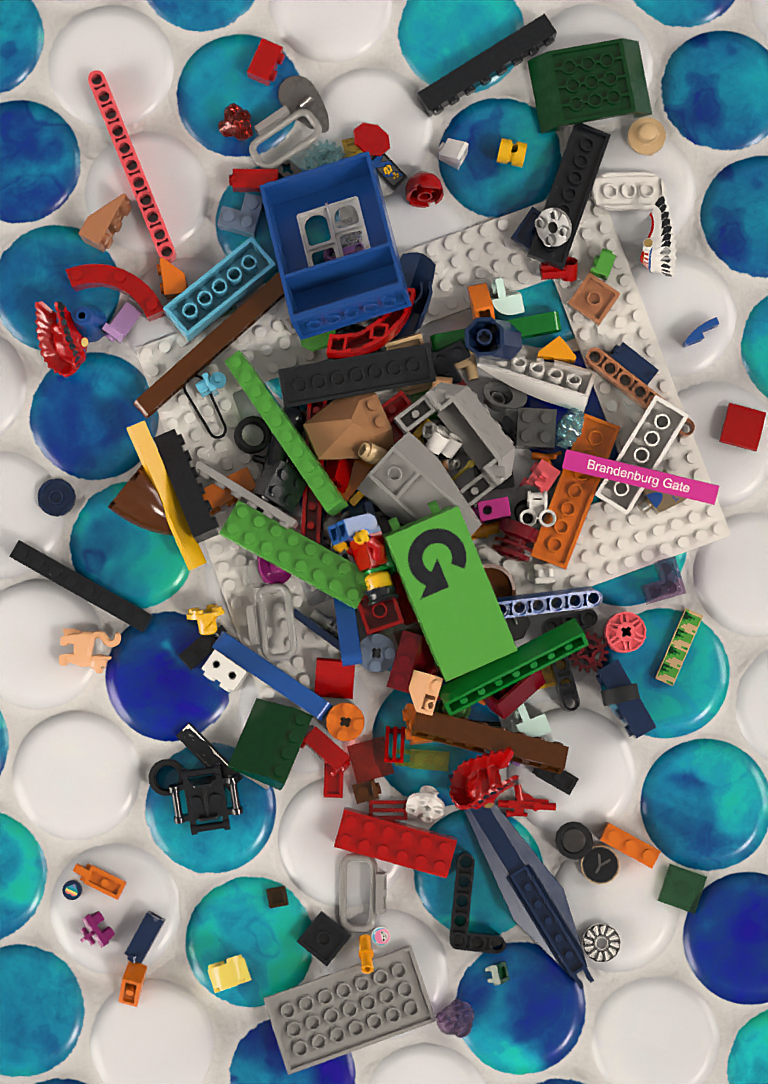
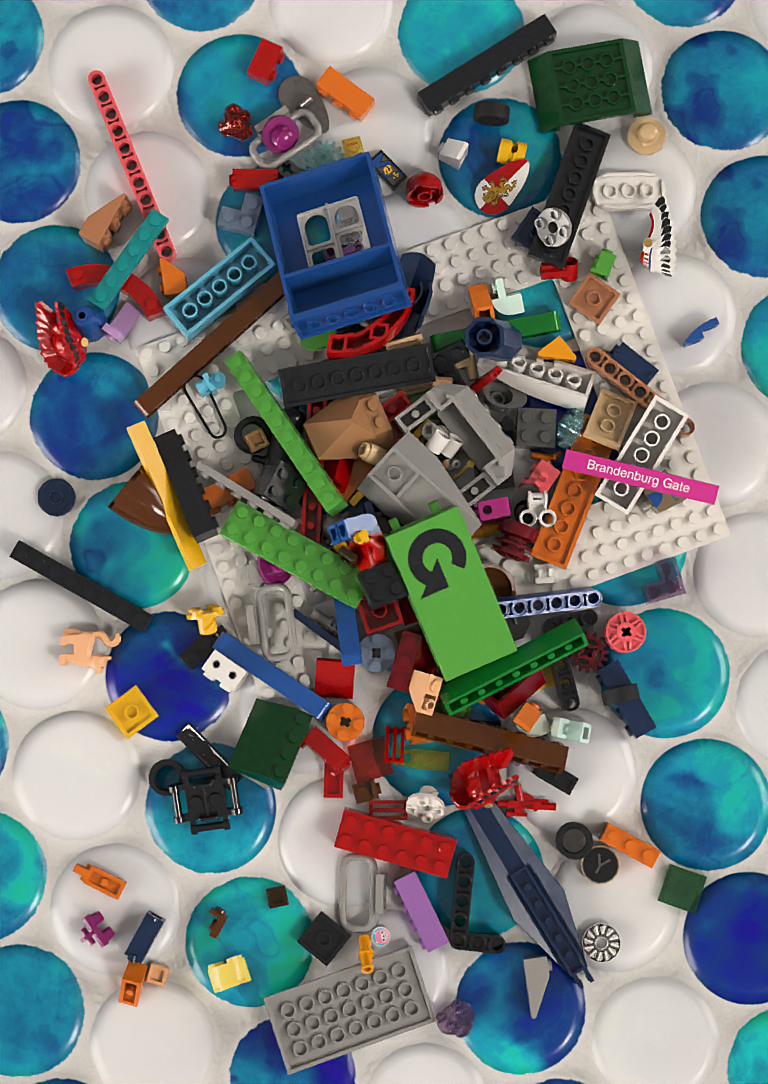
dark blue tile [62,880,83,900] -> none
red piece [353,122,390,157] -> none
tile [485,961,510,985] -> none
tile [654,608,703,686] -> none
red slope [719,403,766,452] -> none
none -> teal plate [88,209,169,312]
none -> yellow tile [105,685,159,739]
none -> light nougat tile [145,962,170,987]
none -> reddish brown bracket [209,906,229,939]
none -> medium nougat tile [243,428,270,454]
none -> magenta plate [262,115,299,154]
none -> orange brick [316,66,375,122]
none -> dark brown tile [338,545,358,568]
none -> black plate [357,560,409,611]
none -> medium lavender brick [392,870,449,953]
none -> red tile [469,366,503,393]
none -> black tyre [473,101,510,126]
none -> shield [475,159,530,215]
none -> orange slope [511,701,542,732]
none -> light grey slope [522,954,552,1019]
none -> light aqua brick [550,717,592,744]
none -> tan plate [582,388,638,451]

